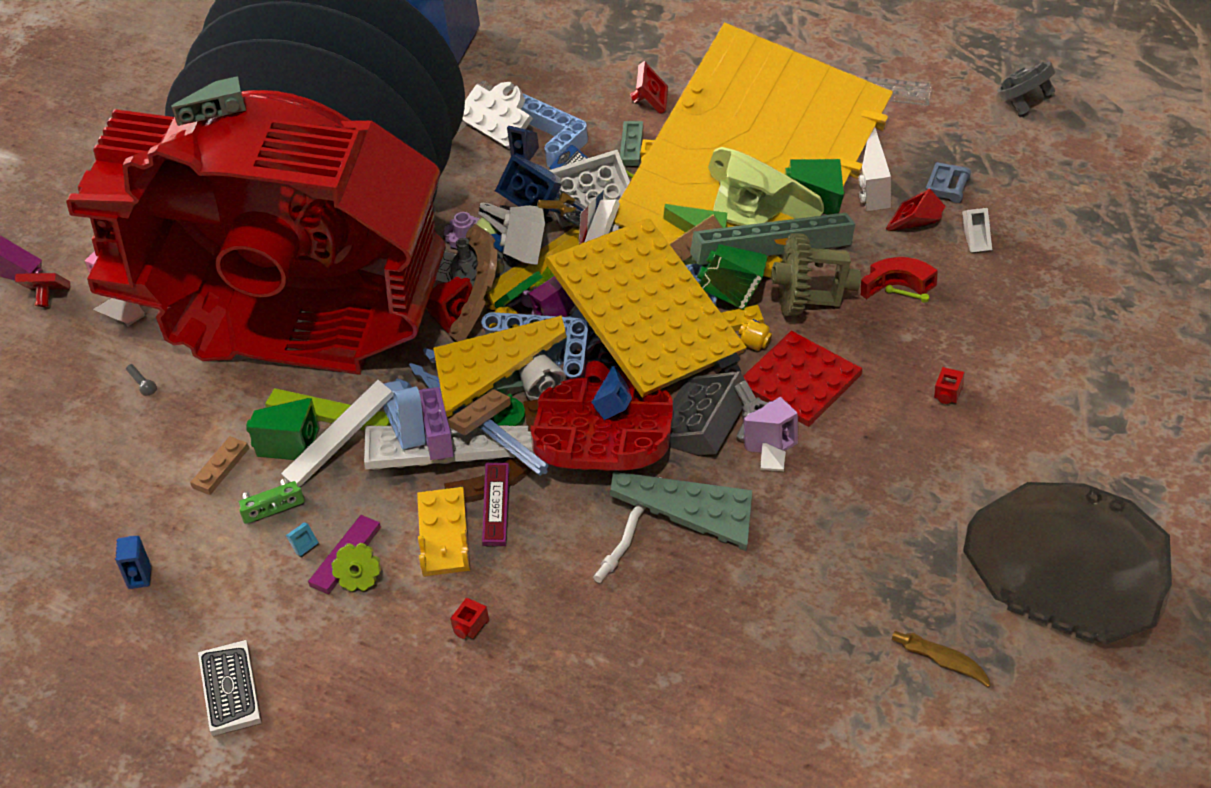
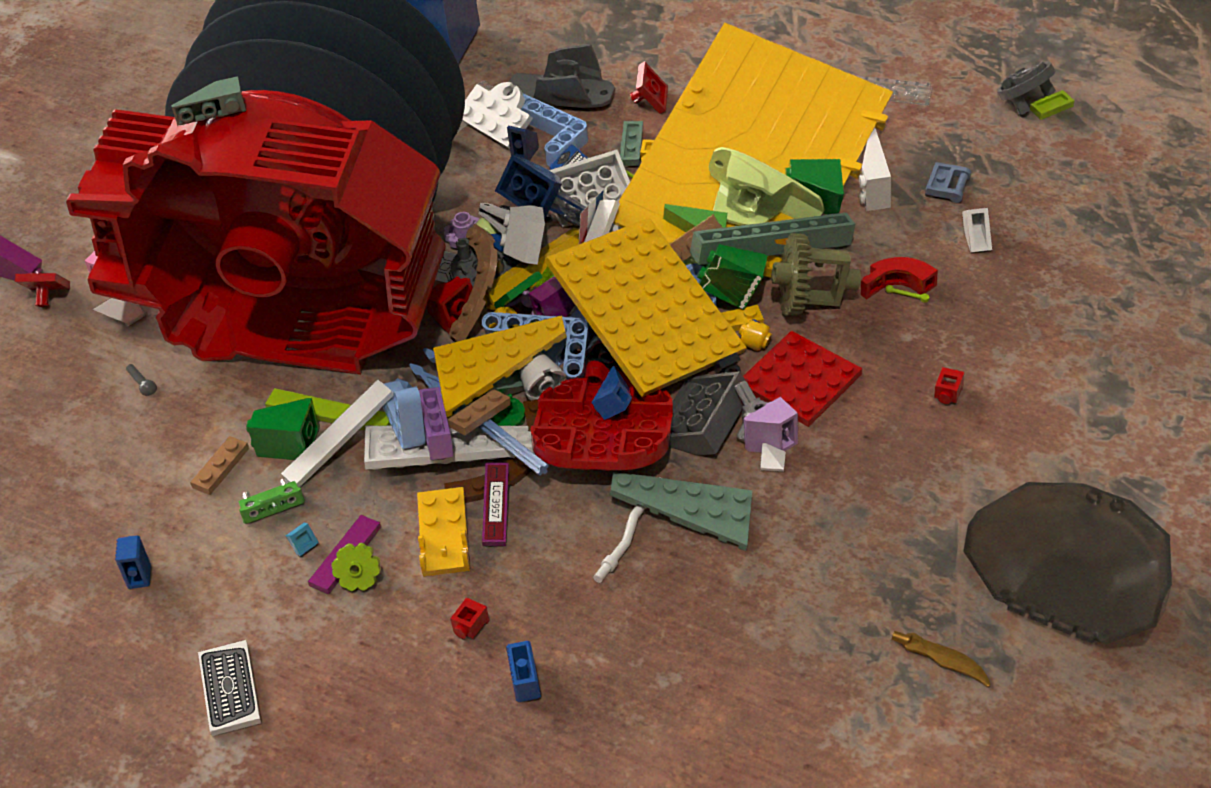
pearl gold bar [537,193,576,217] -> none
red slope [886,189,946,231] -> none
none -> blue brick [506,641,541,702]
none -> dark grey piece [507,44,615,108]
none -> lime tile [1030,90,1075,120]

